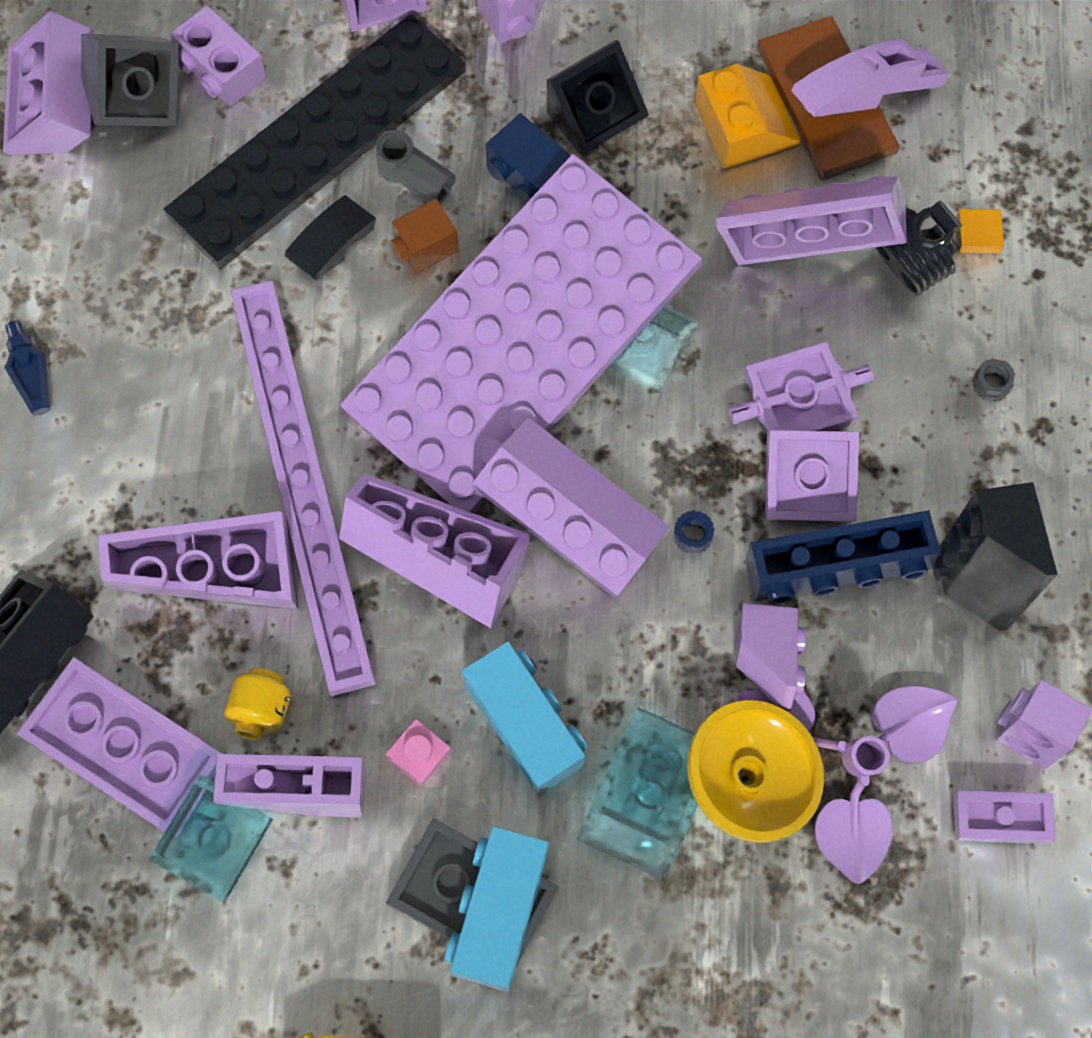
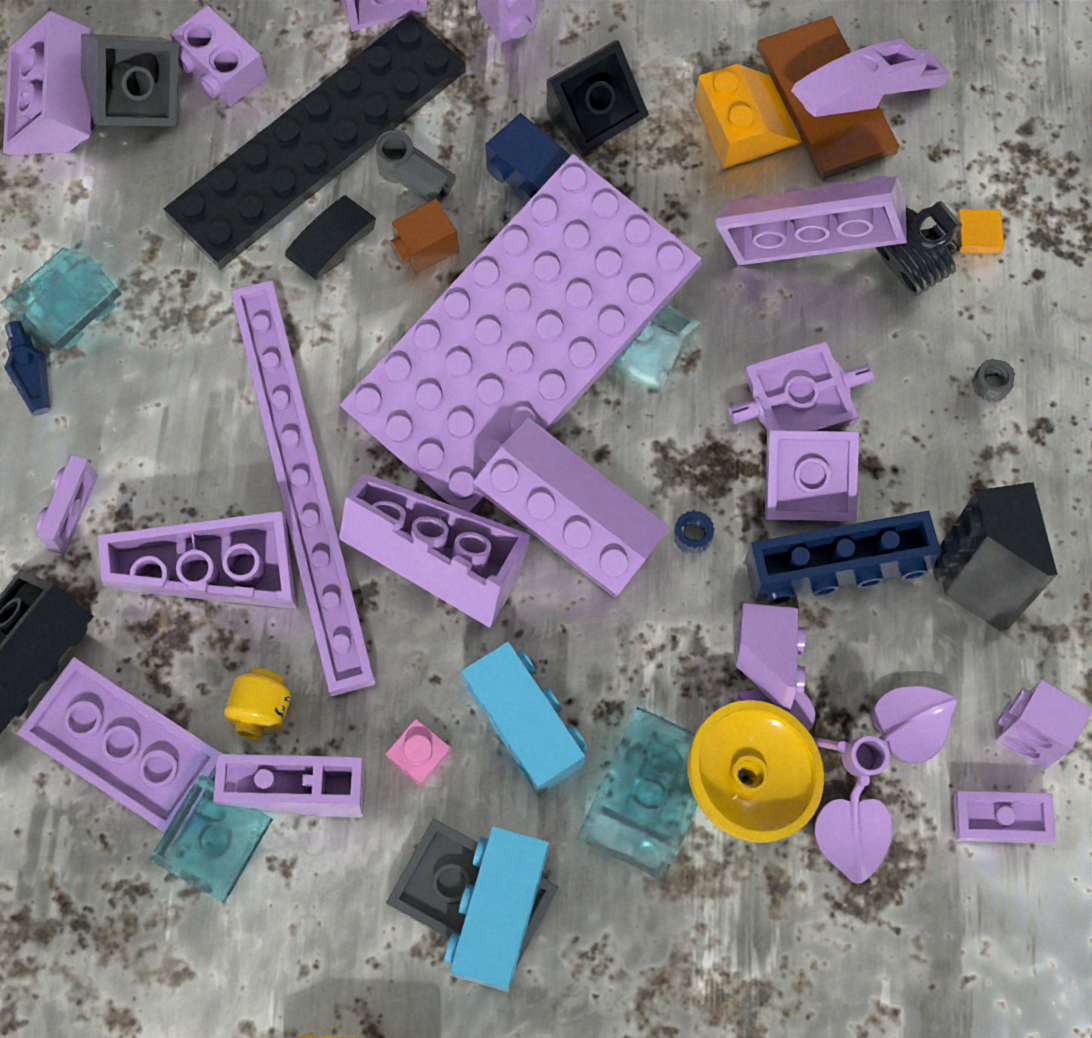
none -> clear light blue slope [0,248,122,352]
none -> lavender plate [36,455,98,555]

